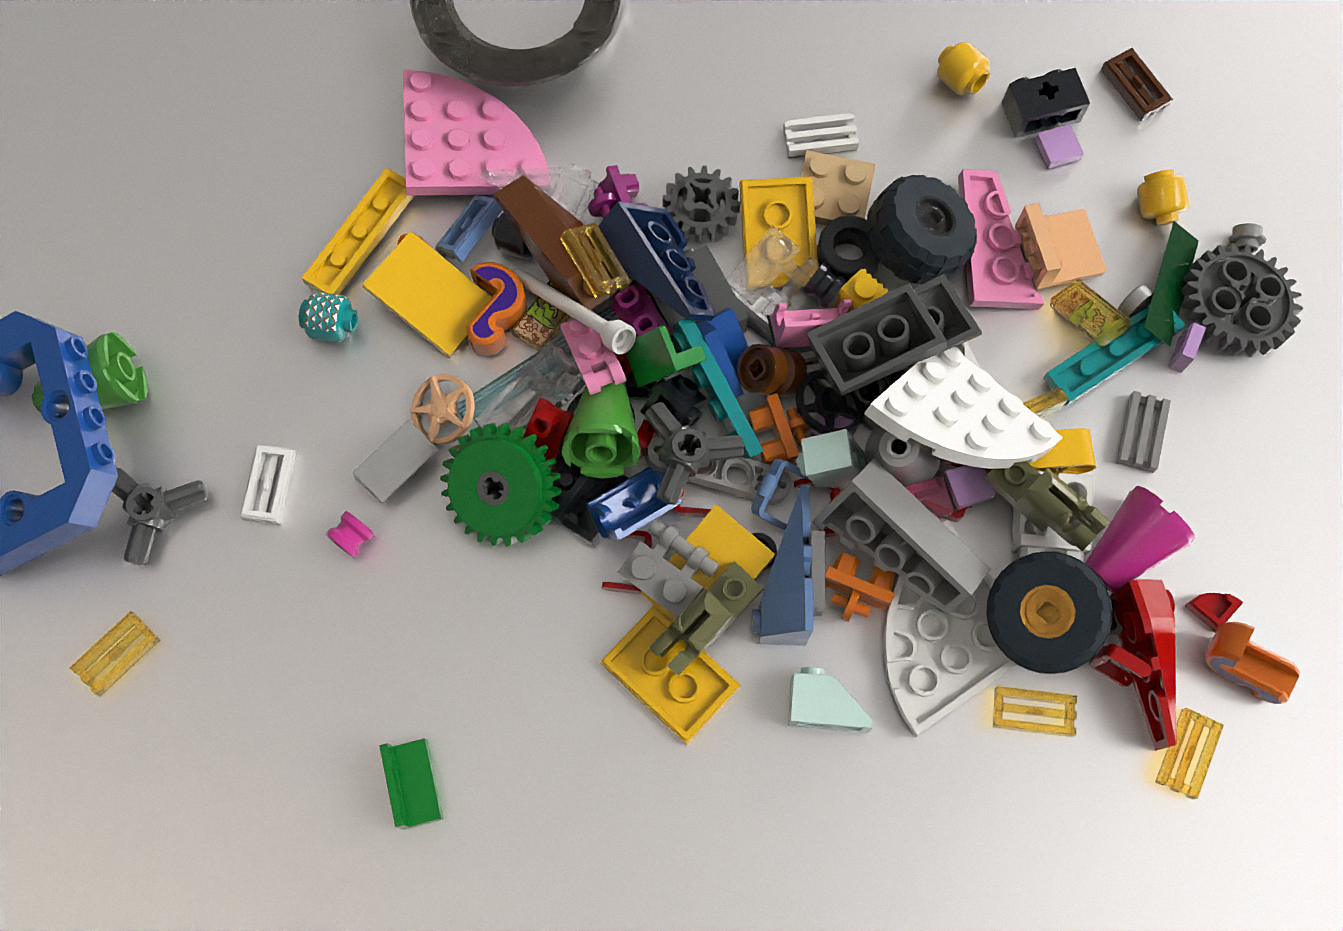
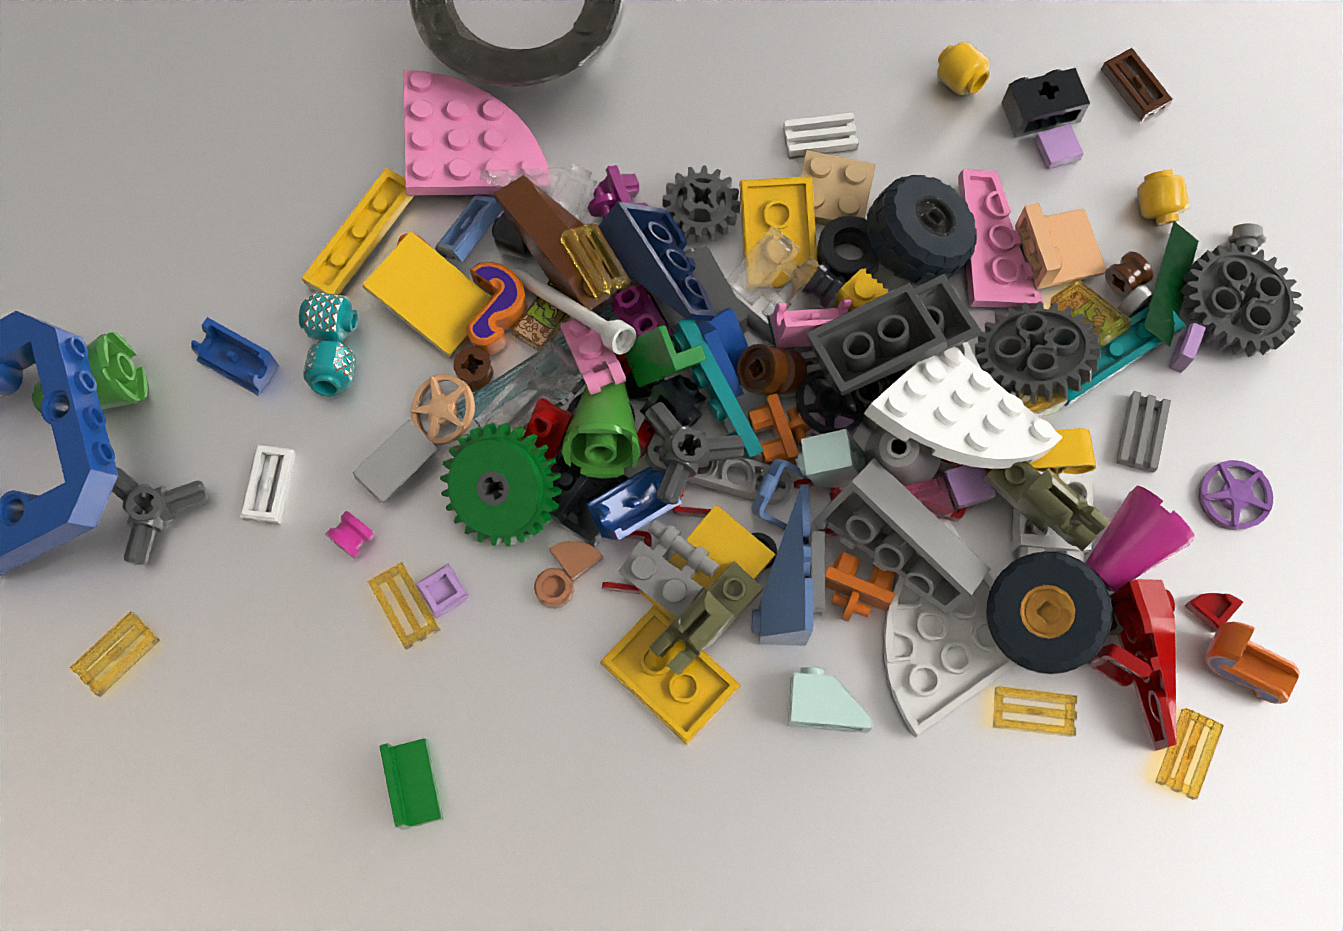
none -> blue hinge [191,317,280,396]
none -> teal head [303,340,356,397]
none -> clear yellow tile [367,562,441,650]
none -> lavender tile [415,563,470,619]
none -> reddish brown wheel [453,347,494,392]
none -> nougat tile [534,568,574,609]
none -> nougat tile [549,541,604,581]
none -> dark grey gear [975,301,1101,404]
none -> reddish brown wheel [1105,251,1153,298]
none -> medium lavender wheel [1199,460,1273,530]

